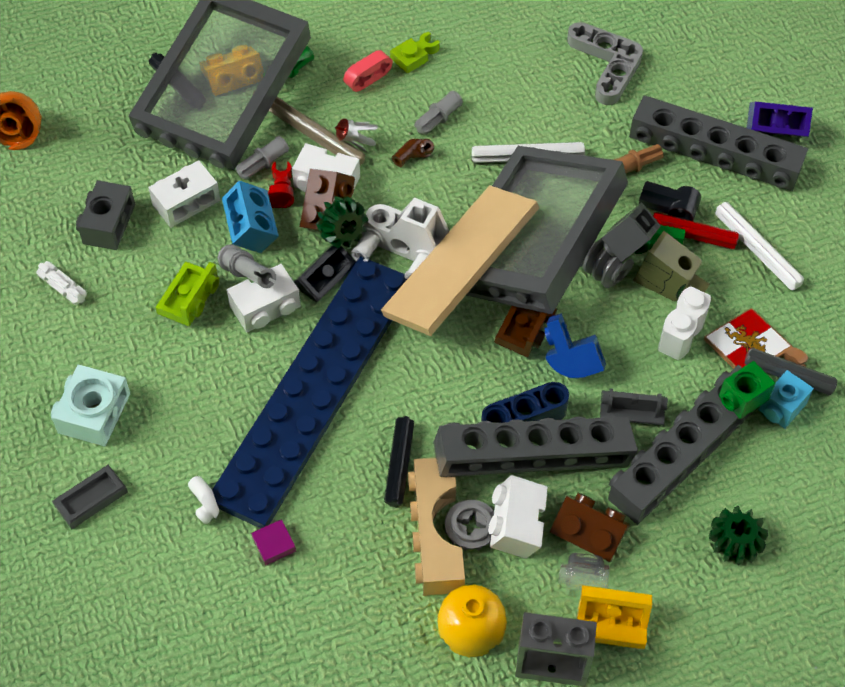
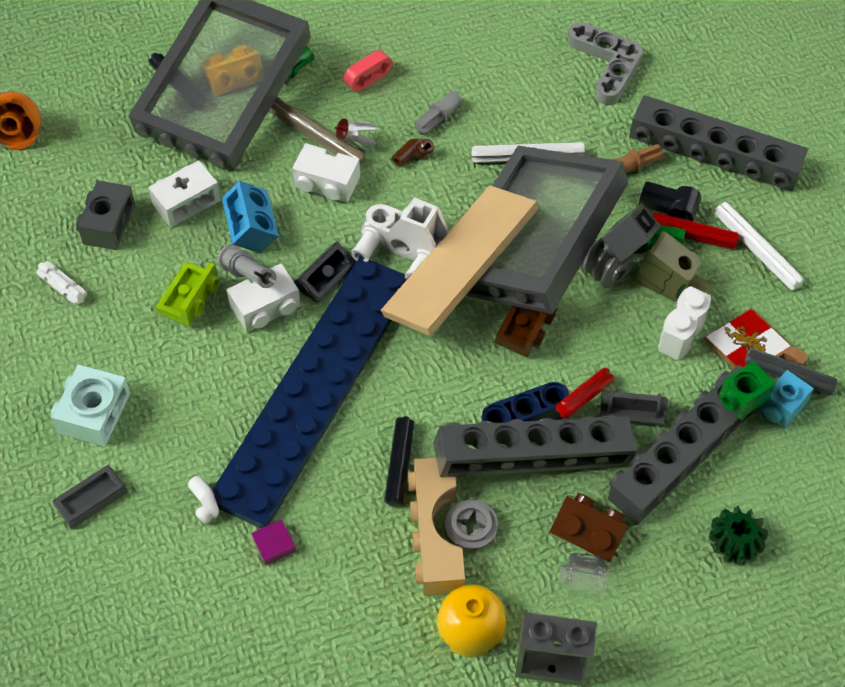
light grey axle [236,136,289,180] -> none
red piece [268,161,294,208] -> none
reddish brown bracket [299,169,355,231] -> none
dark green gear [316,196,369,248] -> none
lime plate [390,32,440,74] -> none
white brick [488,475,548,559] -> none
blue brick [544,313,606,378] -> none
yellow bracket [577,585,652,649] -> none
dark purple brick [746,101,813,137] -> none
none -> red axle [556,368,614,418]

